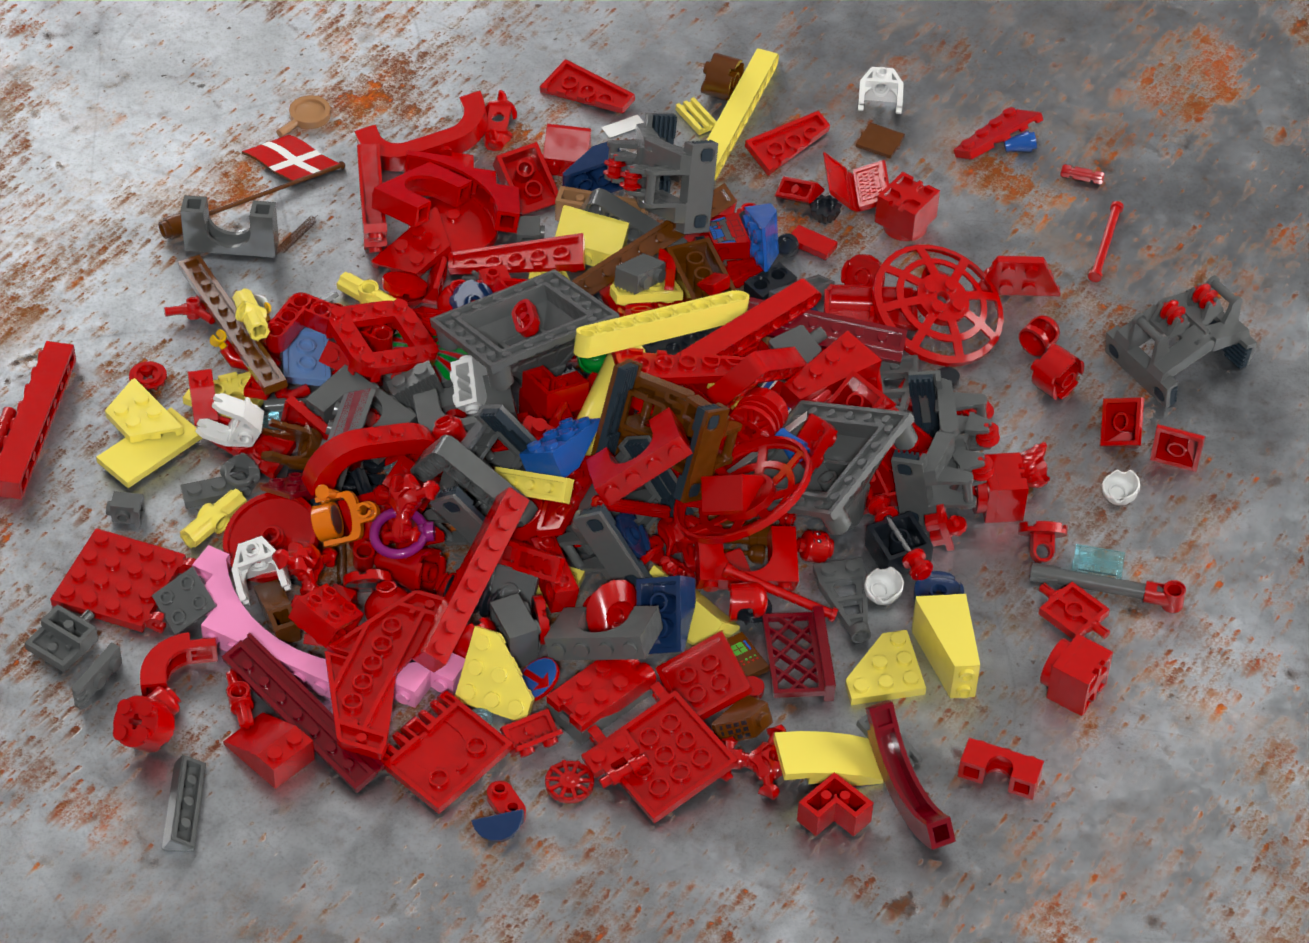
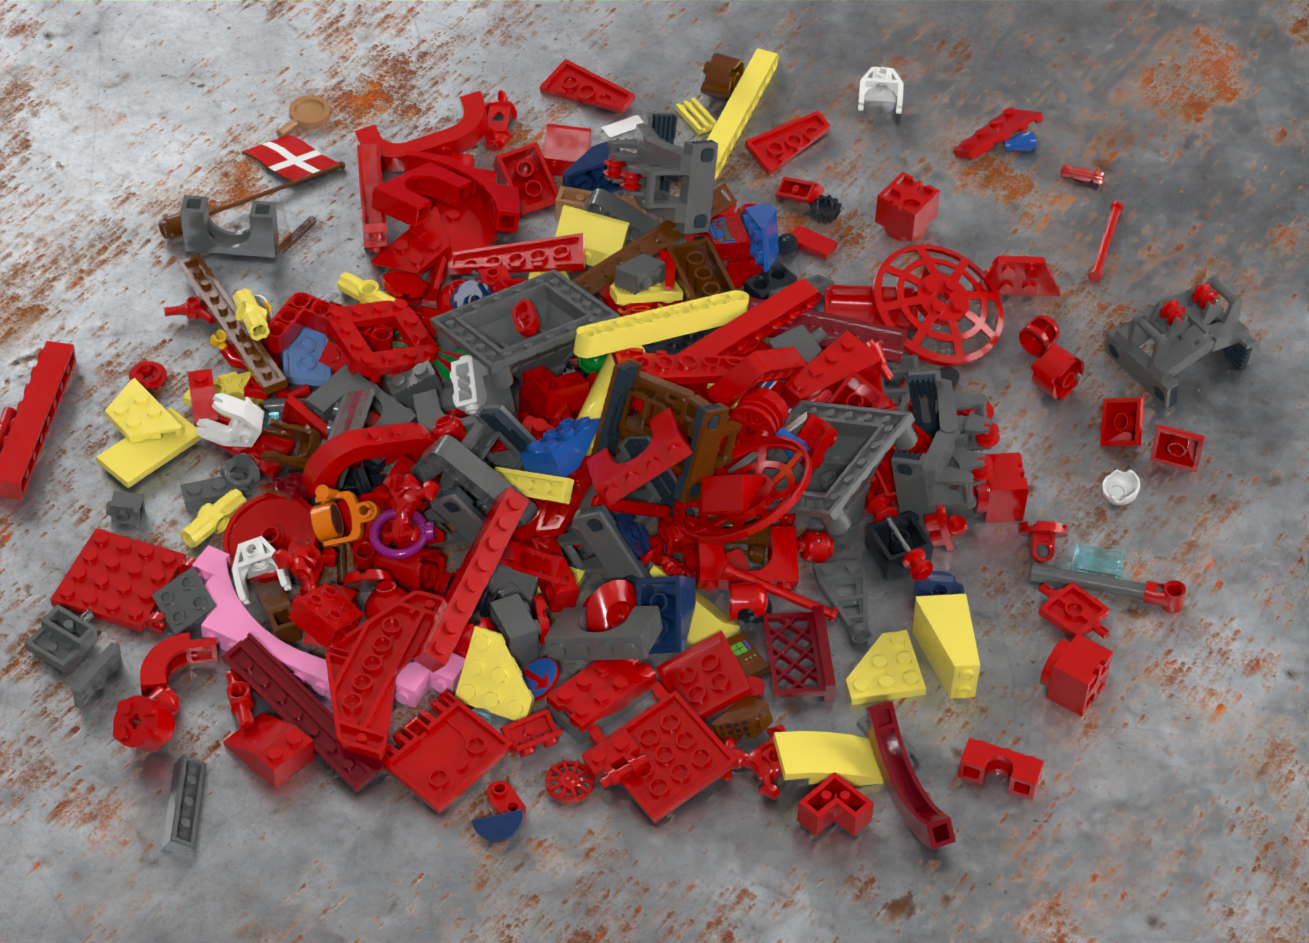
dark grey brick [517,216,545,242] -> none
red slope [697,272,730,296] -> none
red piece [823,152,889,212] -> none
red tile [841,254,885,286] -> none
reddish brown piece [856,122,905,159] -> none
white hair [863,567,904,605] -> none
red hair [1019,442,1050,488] -> none
none -> red cone [864,339,894,381]

